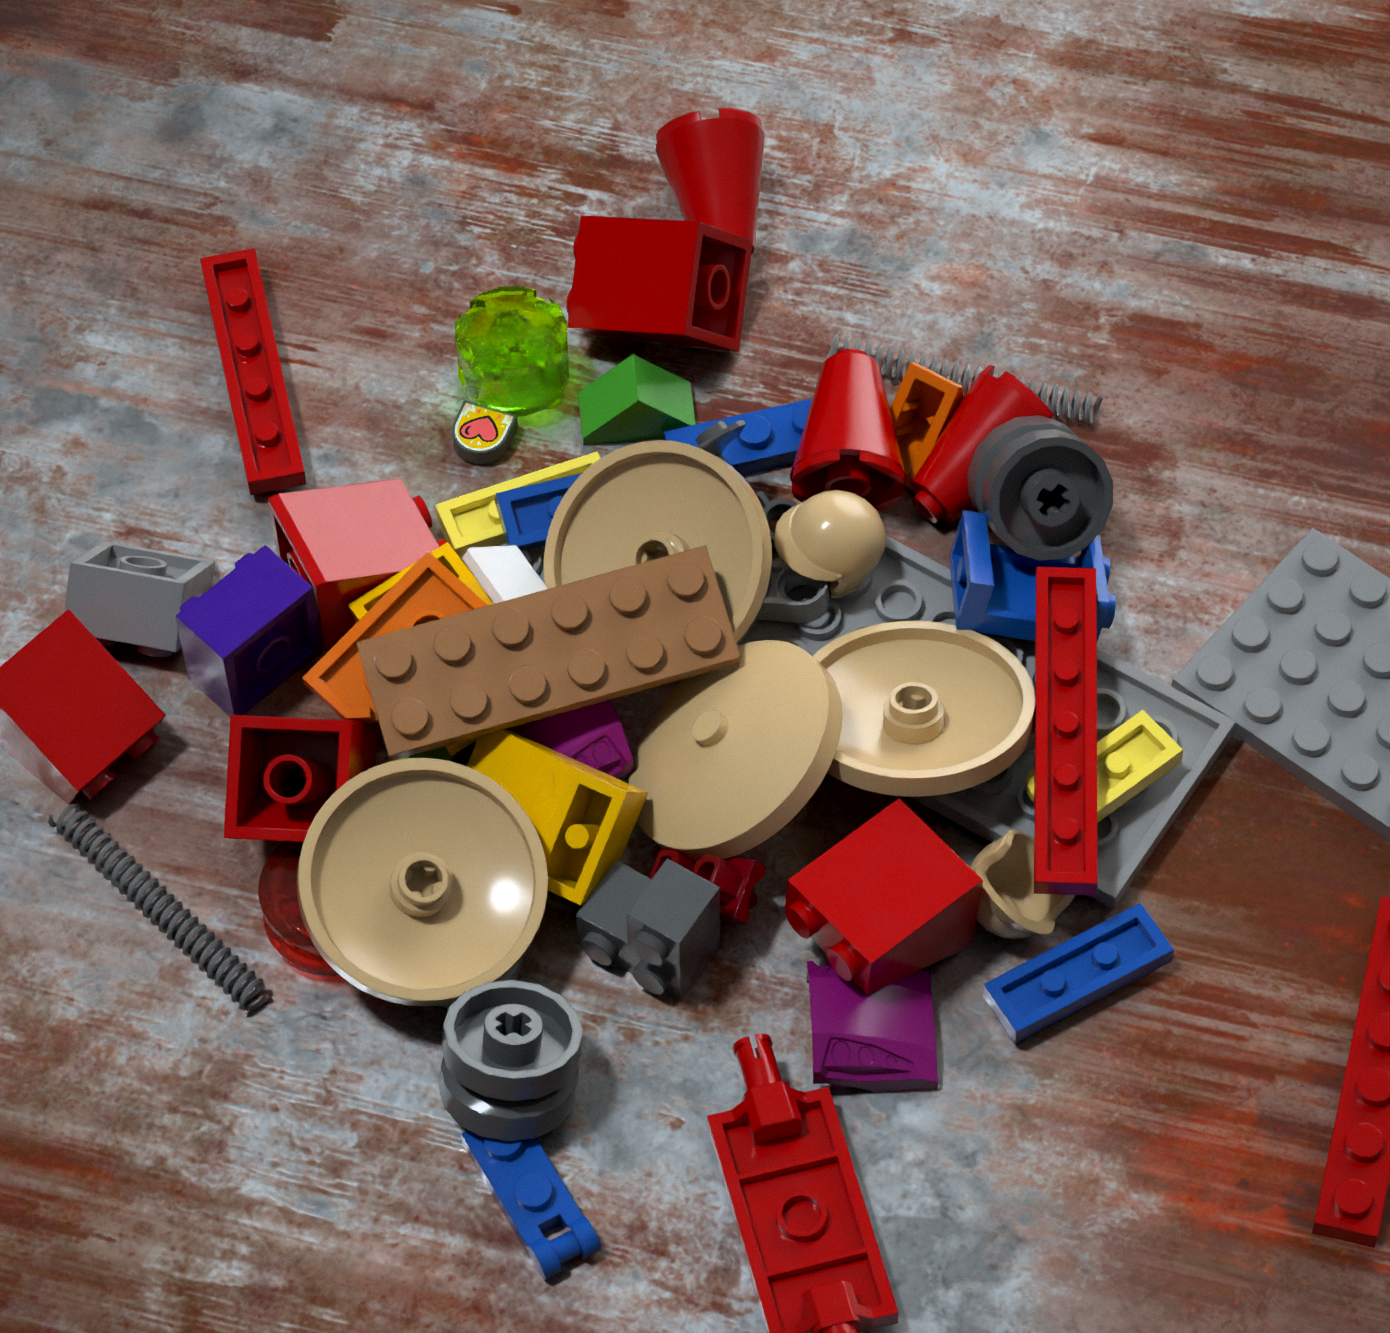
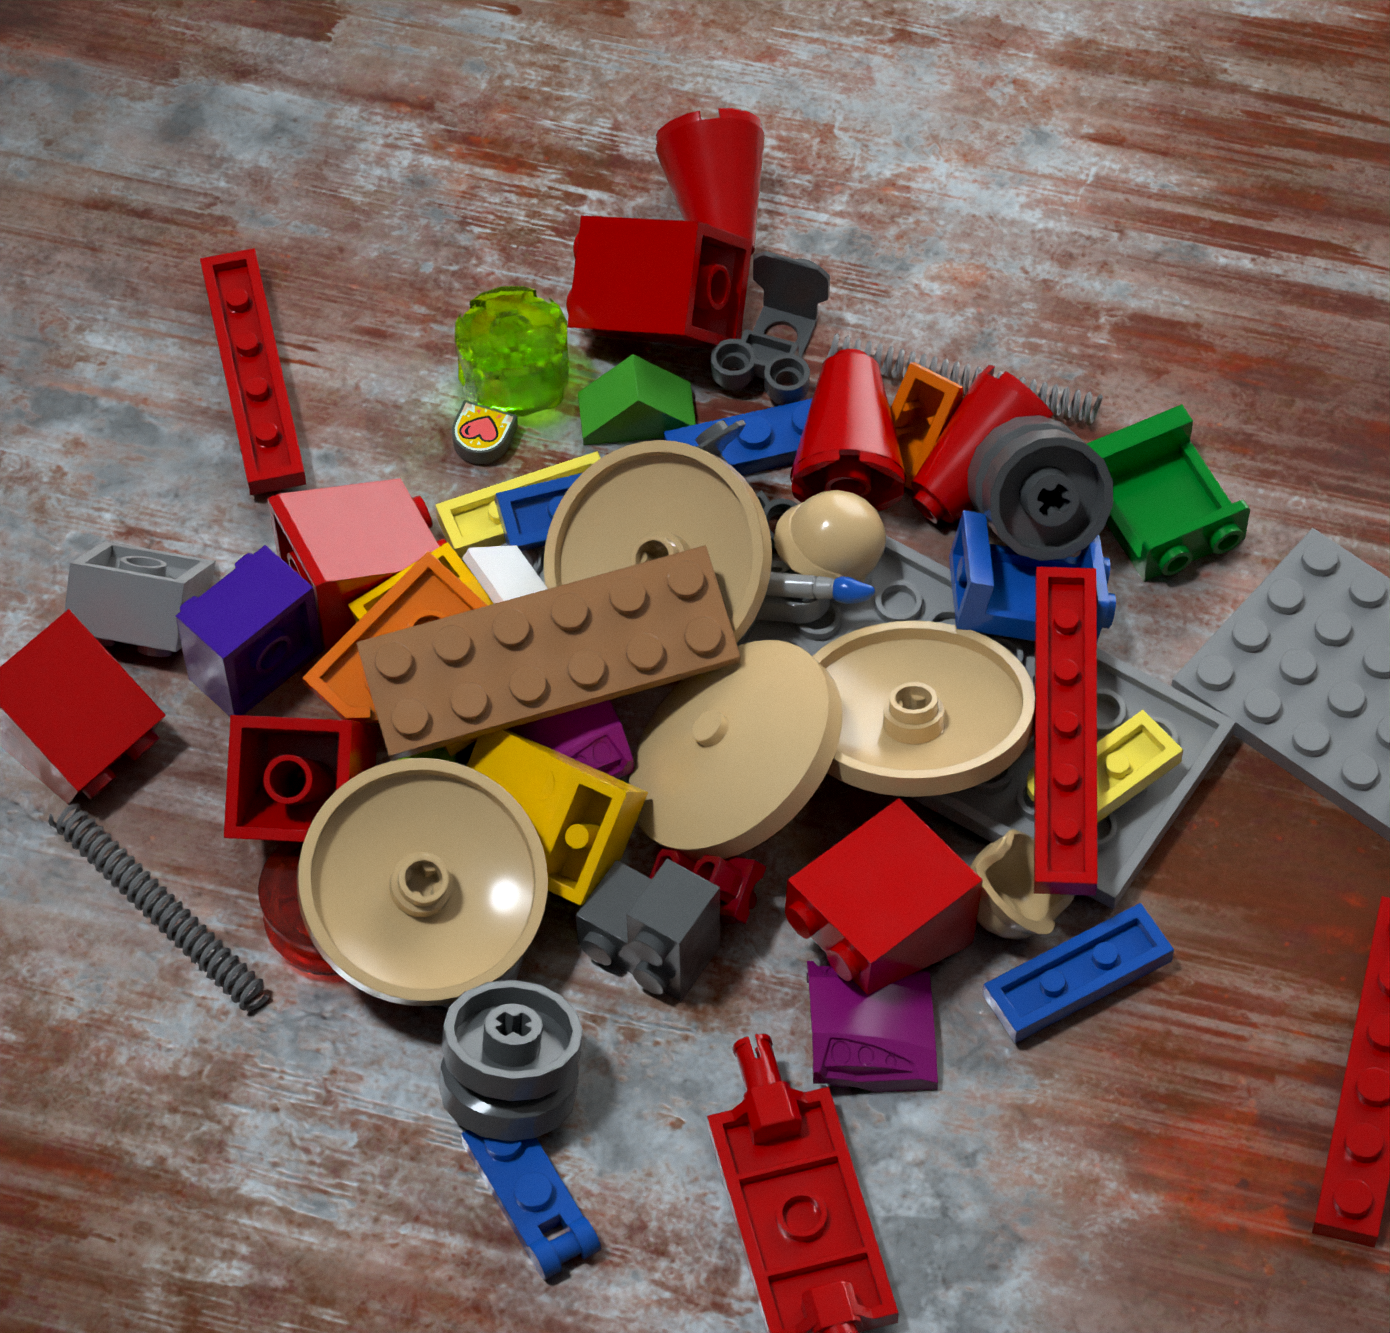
none -> dark grey piece [711,251,830,405]
none -> light grey piece [766,572,875,604]
none -> green panel [1086,404,1250,582]

